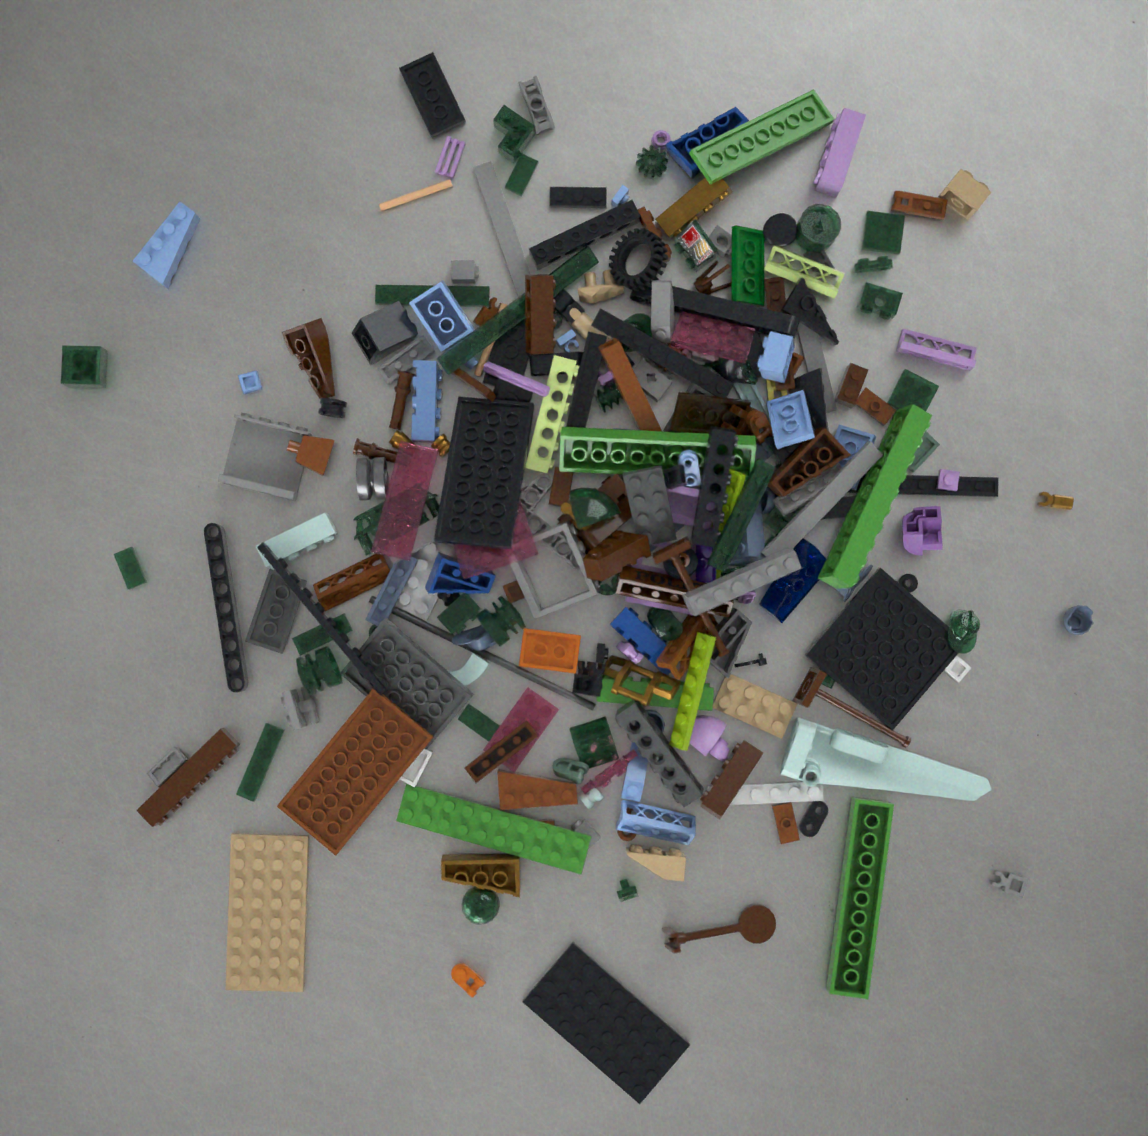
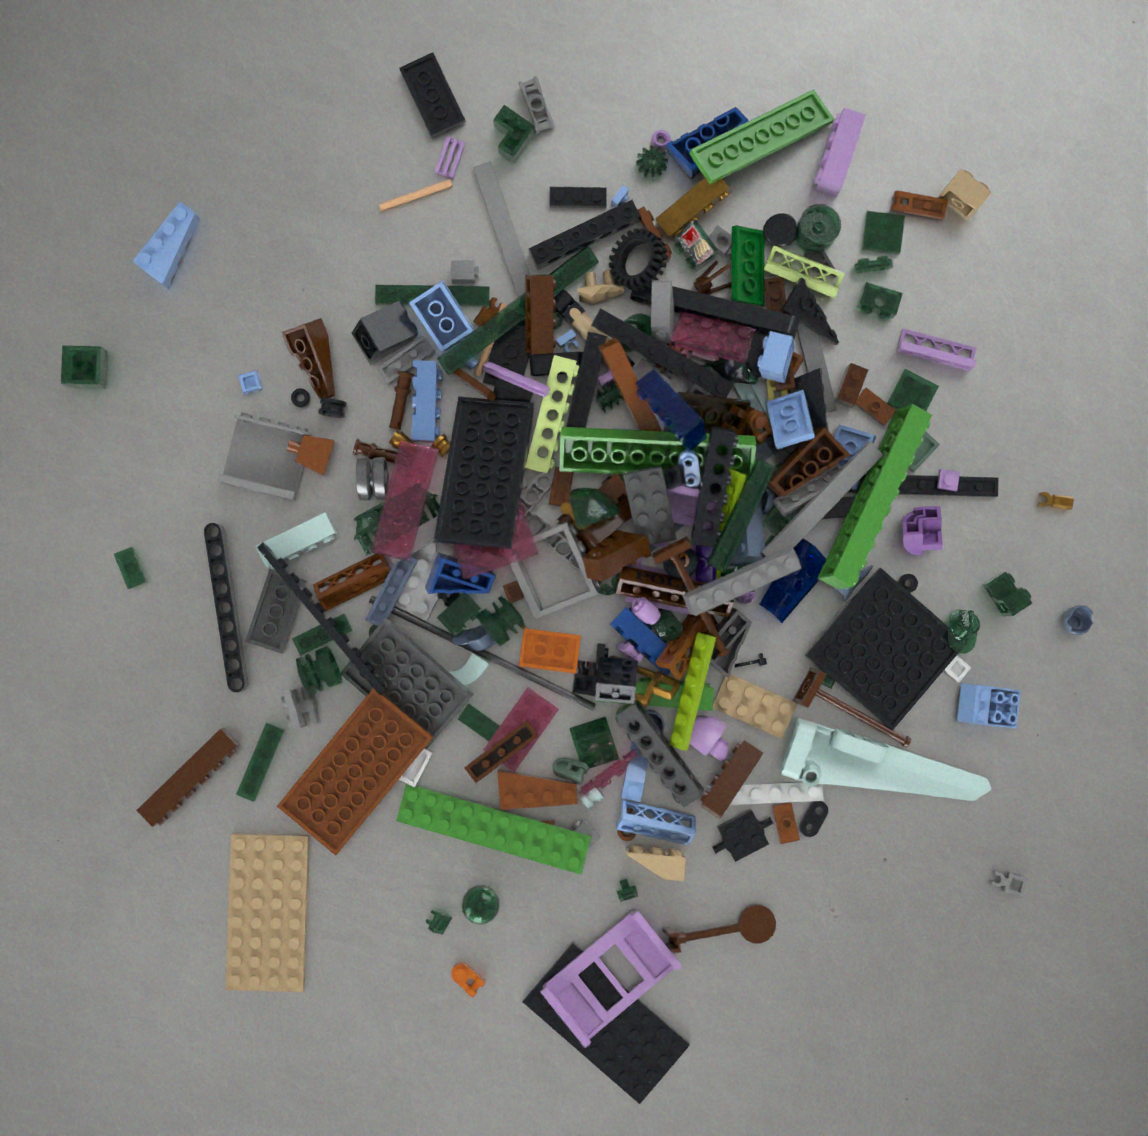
light grey plate [147,746,188,788] -> none
pearl gold wedge [441,854,520,898] -> none
clear green tile [505,153,539,196] -> none
bright green brick [826,797,894,999] -> none
none -> black plate [291,388,310,408]
none -> clear green tile [426,910,452,934]
none -> lavender piece [541,911,682,1048]
none -> black bracket [595,657,638,704]
none -> lavender brick [632,597,660,625]
none -> clear blue wedge [635,369,707,452]
none -> black plate [712,809,774,862]
none -> light blue slope [957,683,1021,729]
none -> clear green brick [982,572,1033,617]

